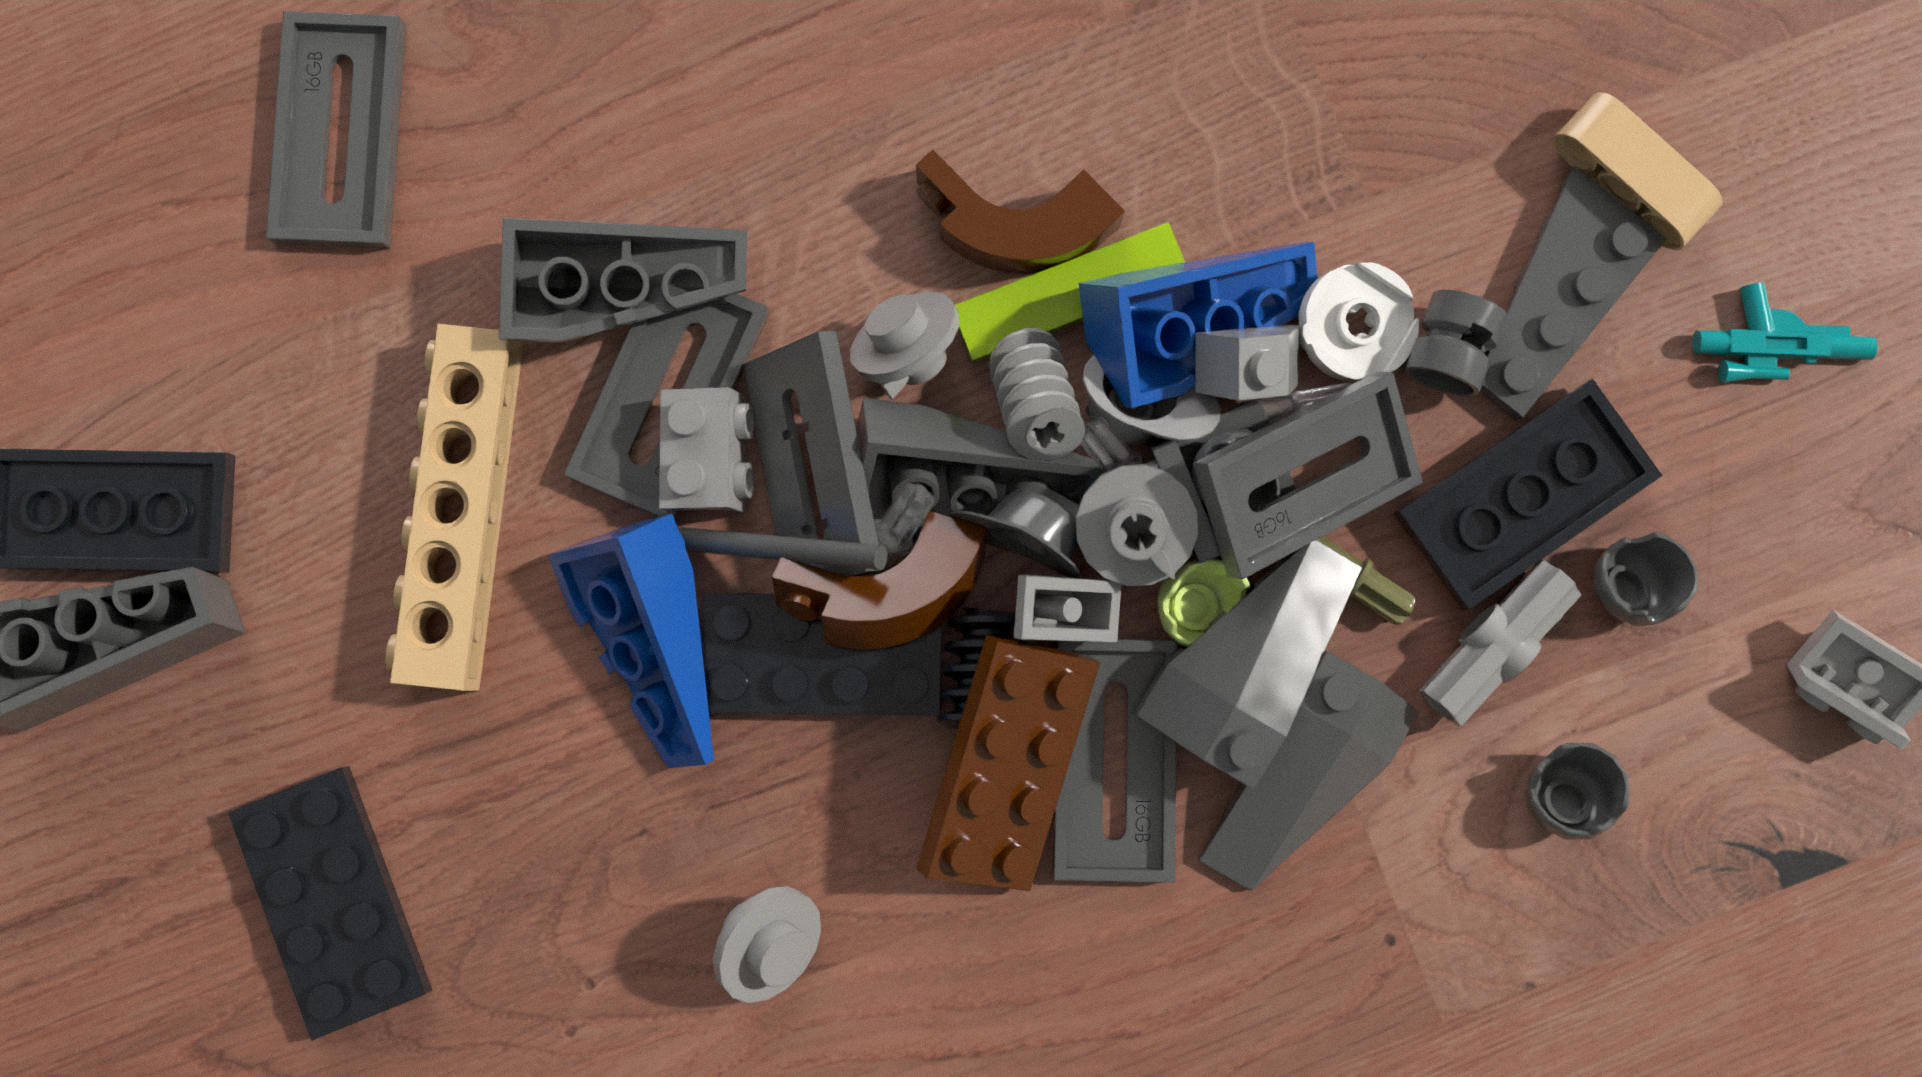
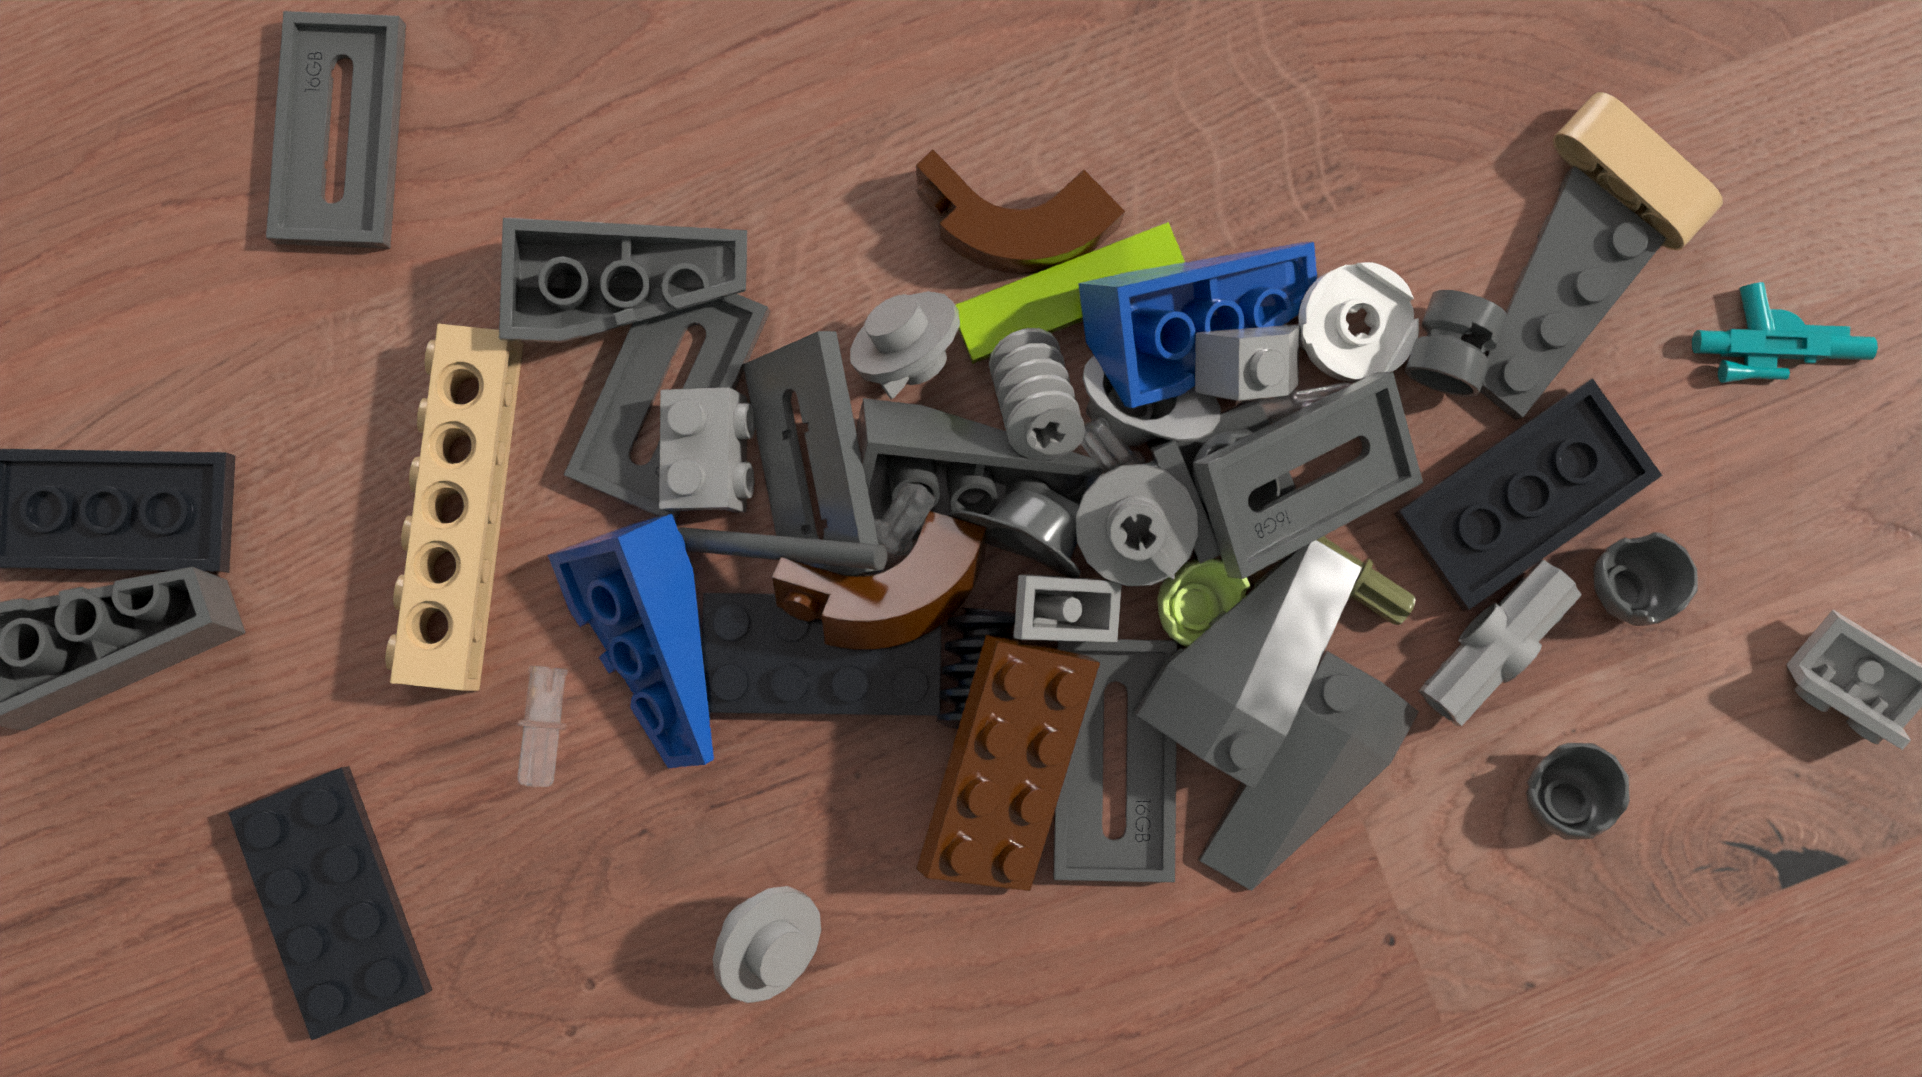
none -> clear axle [517,666,568,787]

